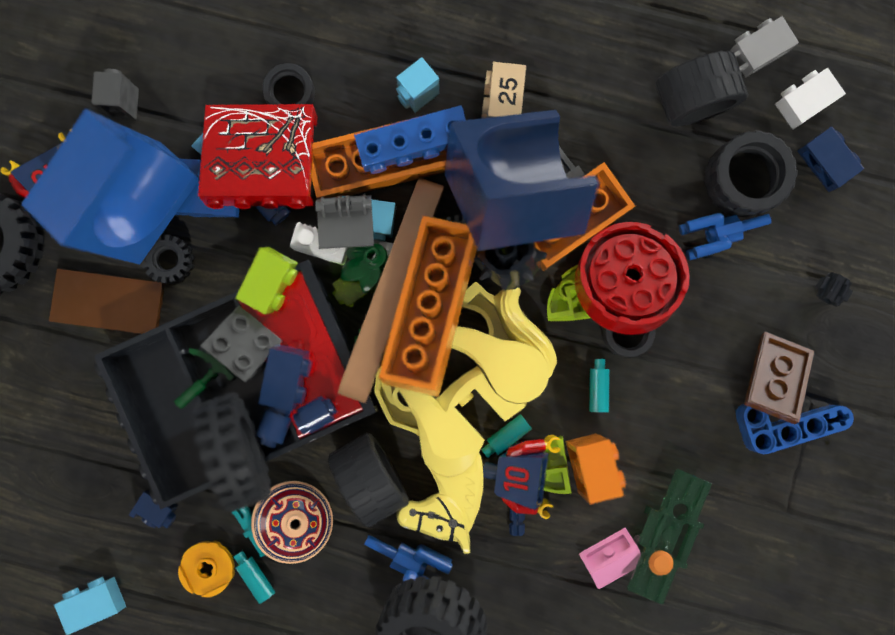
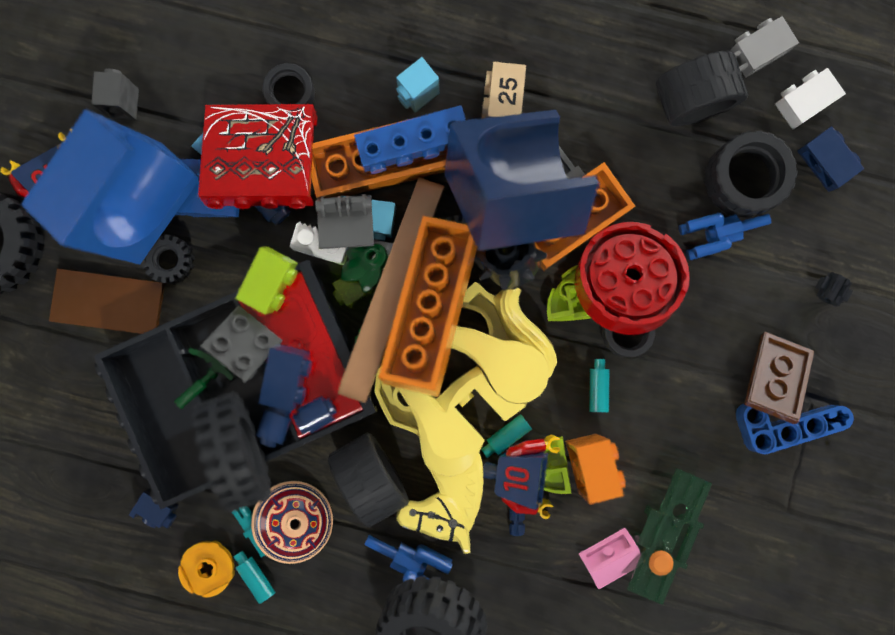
medium azure brick [54,576,126,635] -> none

